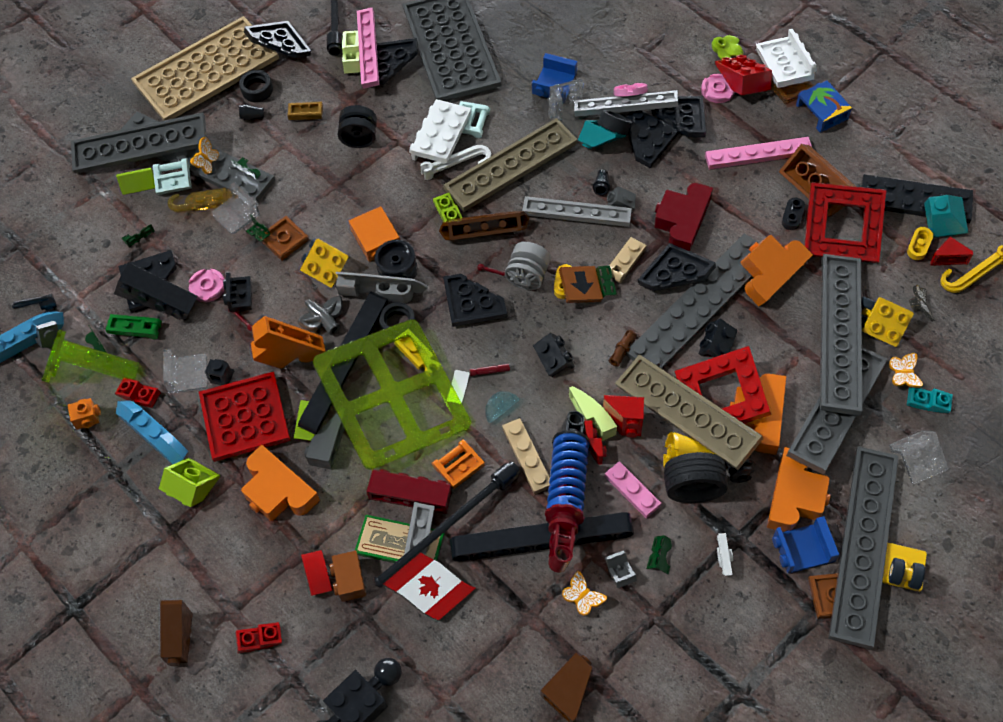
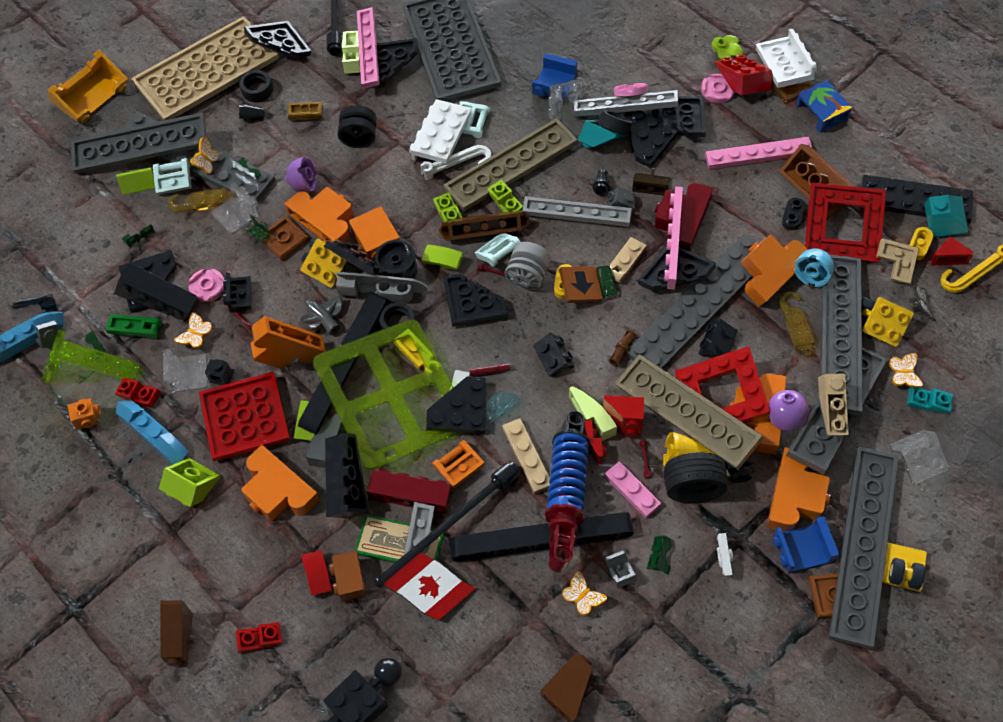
none -> light orange windscreen [48,49,128,123]
none -> light orange animal [174,312,213,349]
none -> orange brick [284,187,354,243]
none -> medium lavender cylinder [285,157,318,192]
none -> black plate [324,239,380,275]
none -> black wedge [325,433,369,519]
none -> lime slope [421,245,464,270]
none -> black plate [426,376,486,434]
none -> light aqua plate [474,233,520,267]
none -> lime slope [487,180,523,212]
none -> dark brown panel [632,167,670,196]
none -> dark red hinge [639,439,651,479]
none -> bright pink plate [664,186,683,290]
none -> medium lavender cylinder [768,390,809,431]
none -> clear yellow plate [779,291,815,357]
none -> medium azure cylinder [794,248,834,287]
none -> tan slope [818,374,848,436]
none -> tan plate [876,238,919,285]

